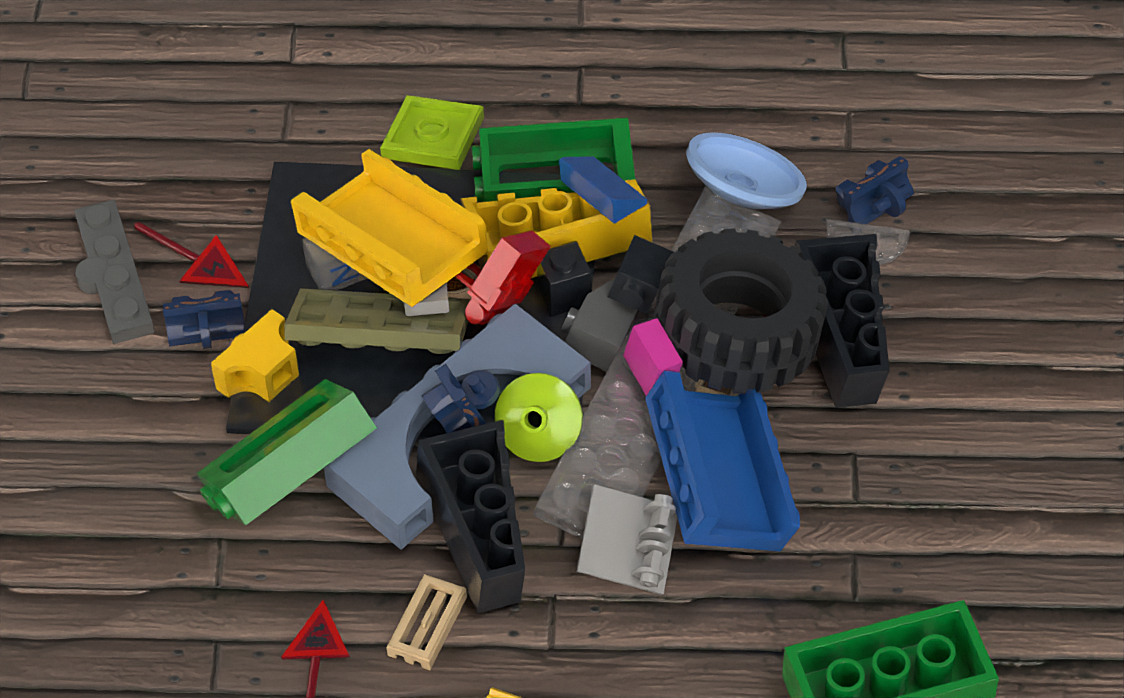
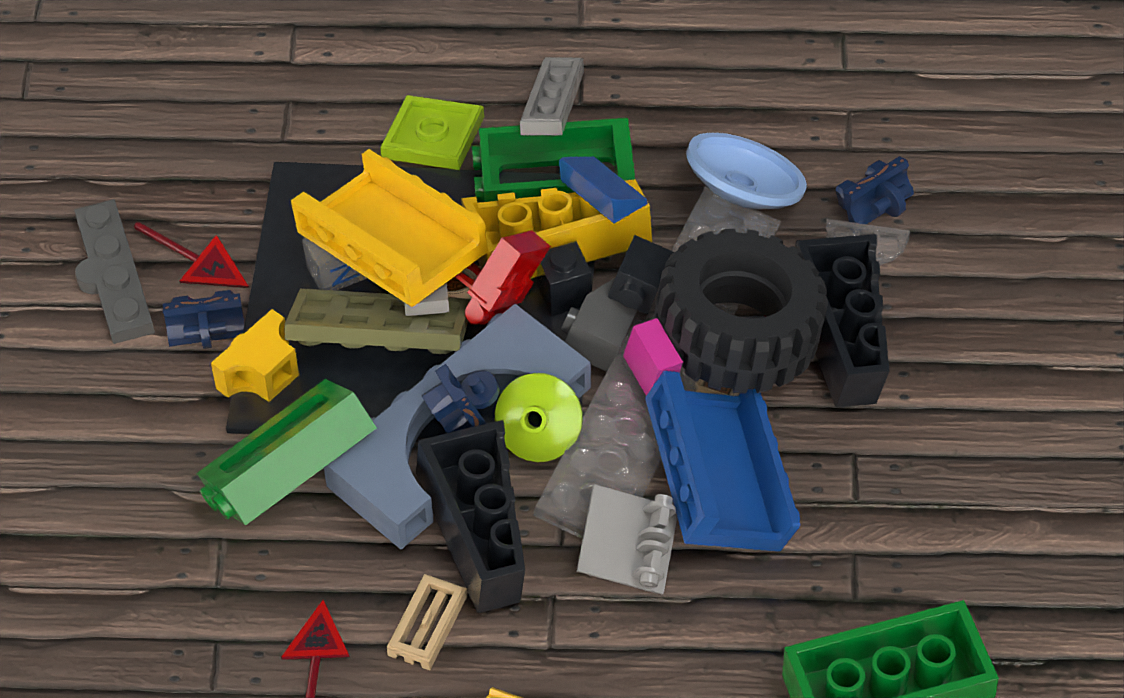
none -> light grey tile [520,57,584,135]

